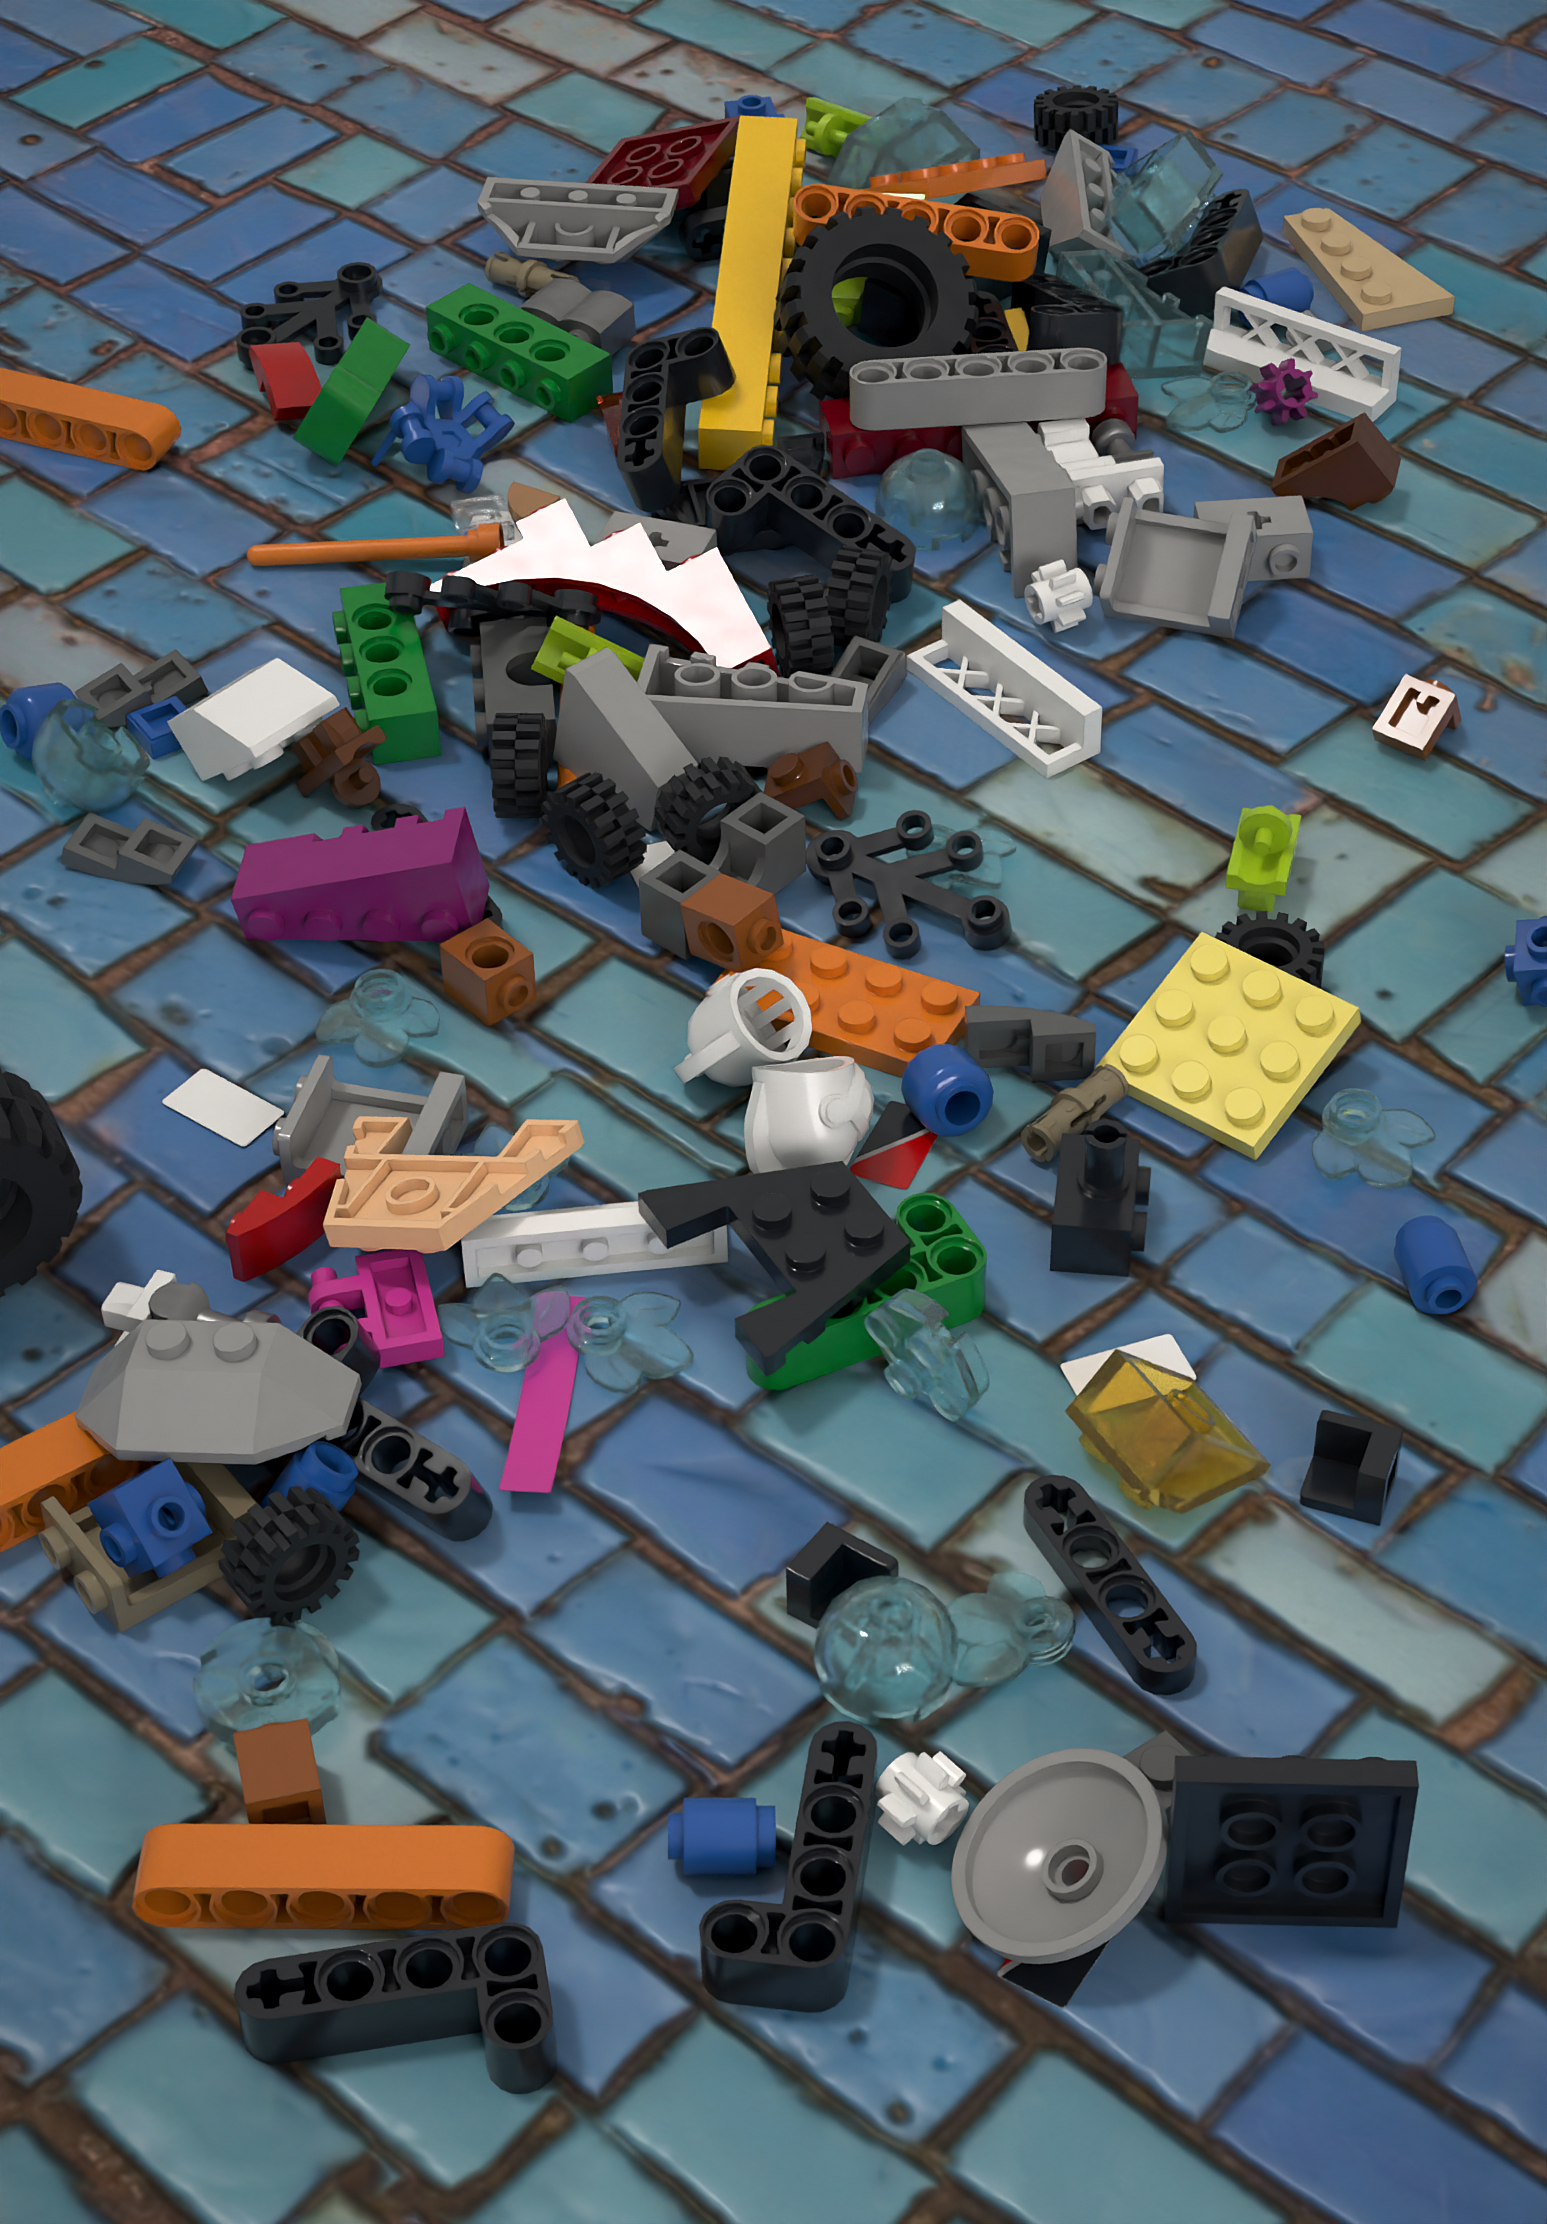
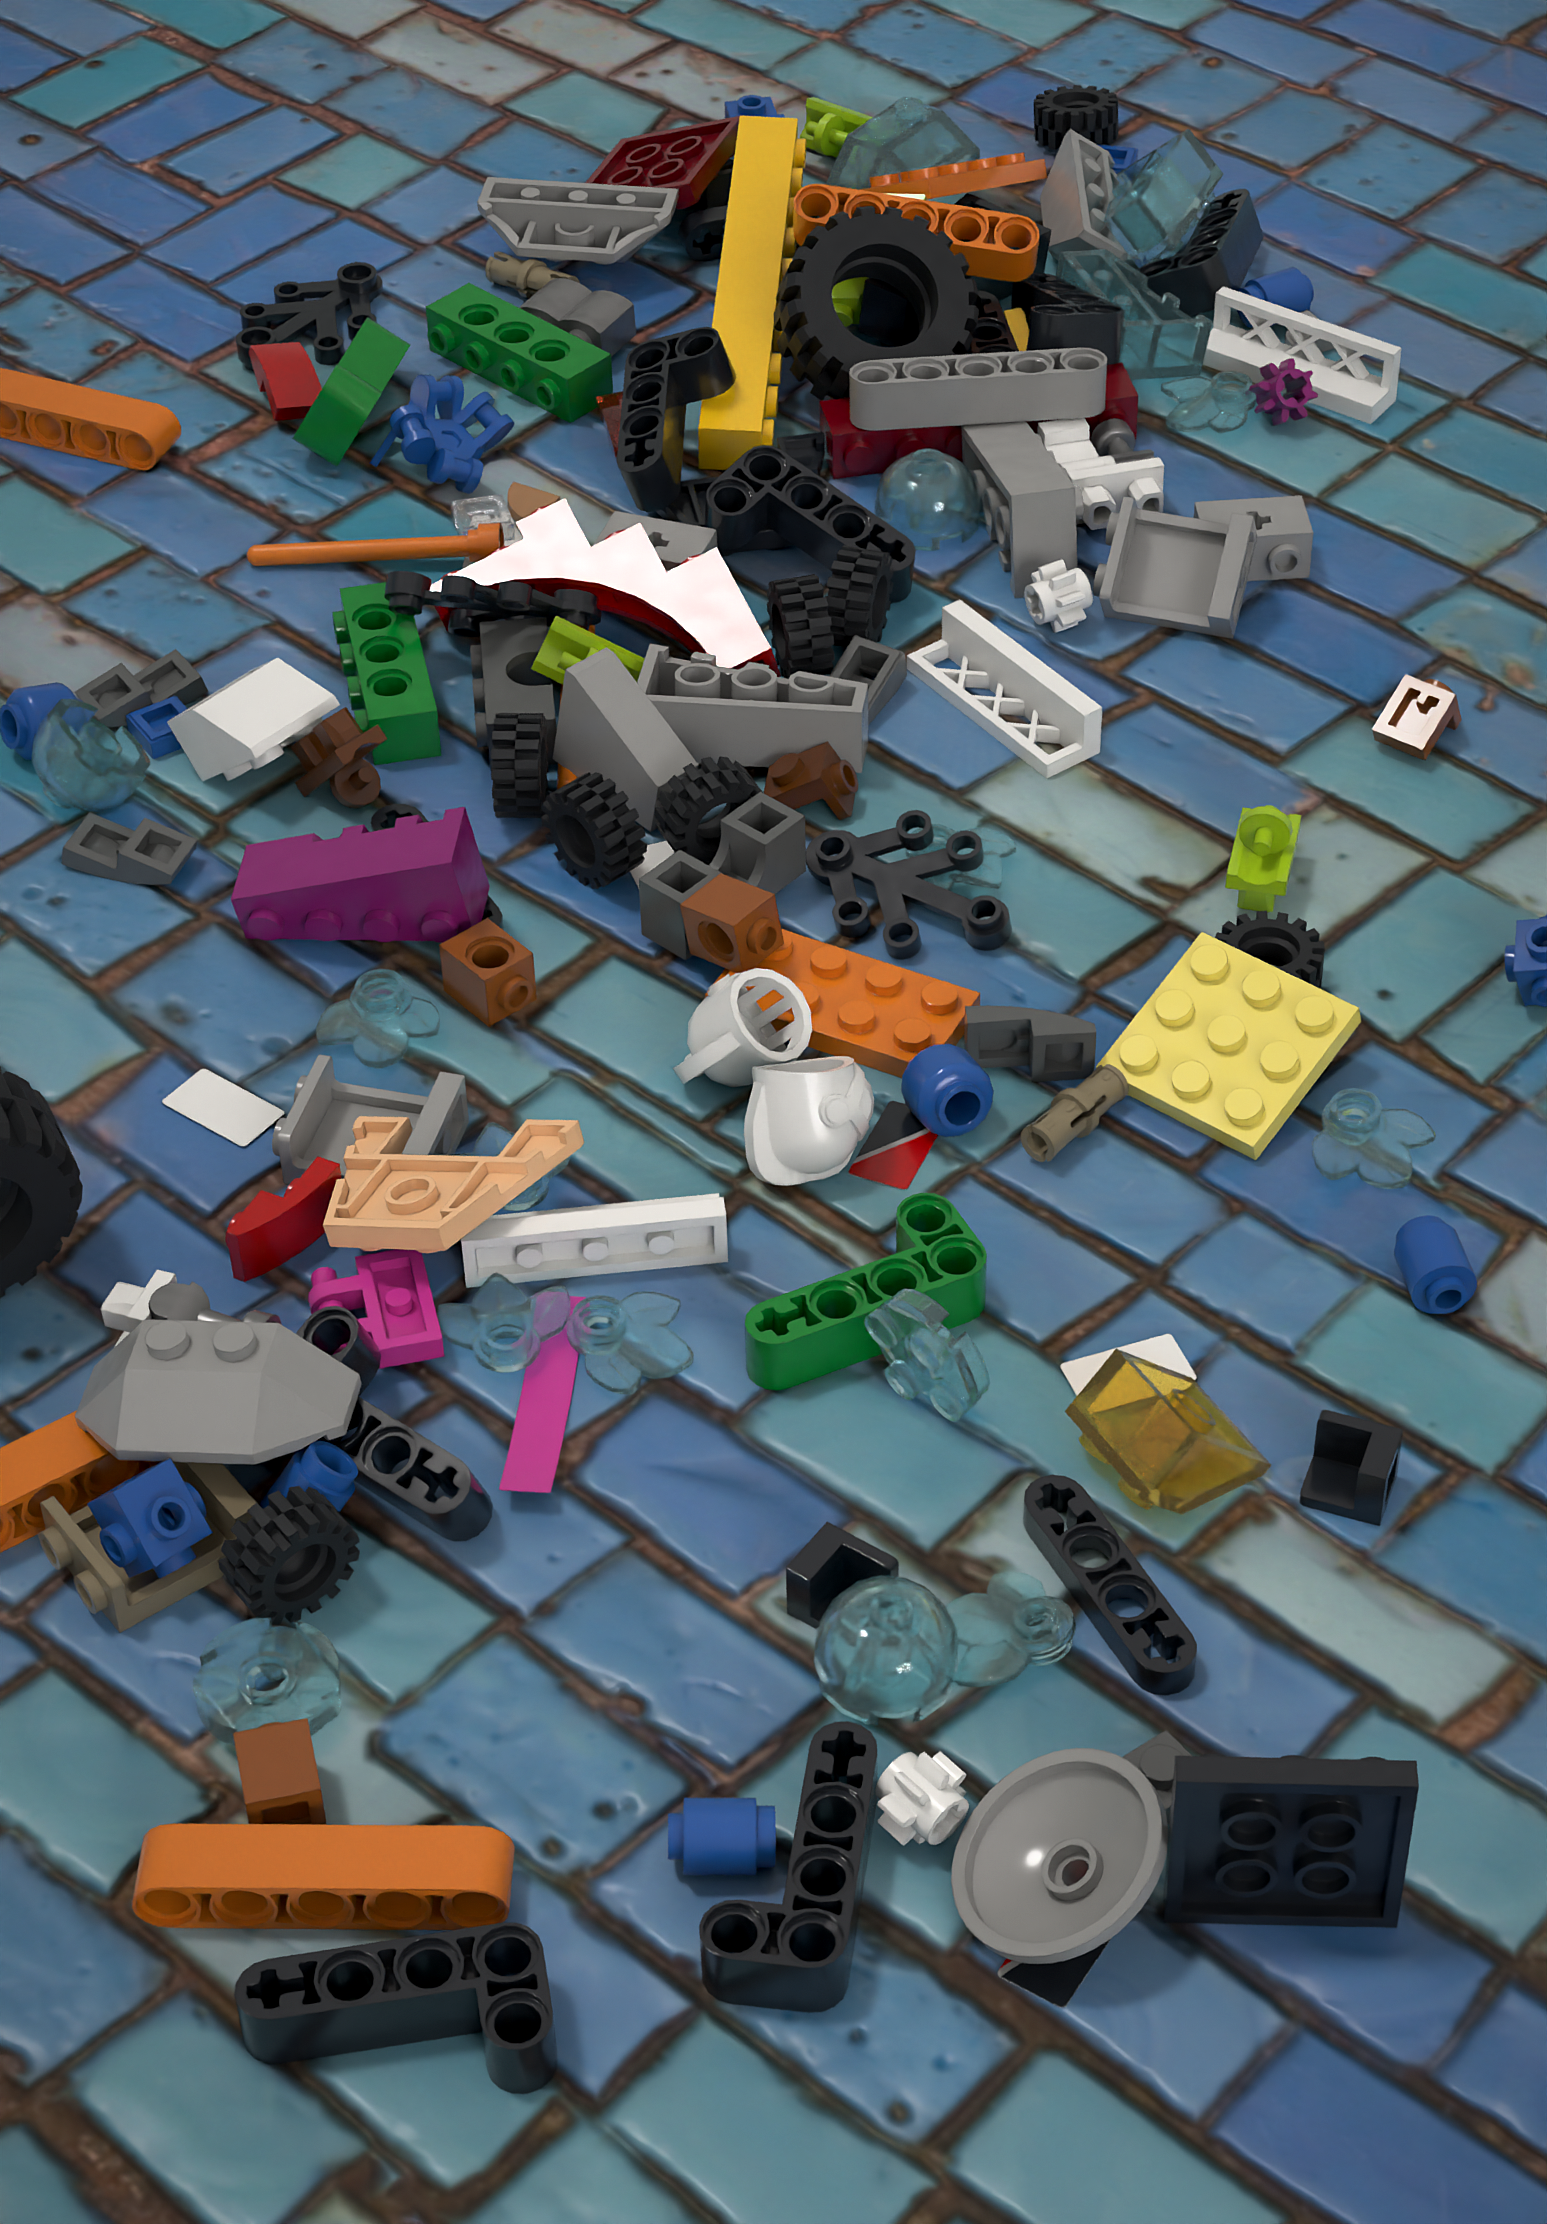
black wing [638,1161,910,1376] -> none
black brick [1050,1119,1151,1277] -> none
reddish brown arch [1271,412,1401,511] -> none
tan wing [1282,208,1455,332] -> none

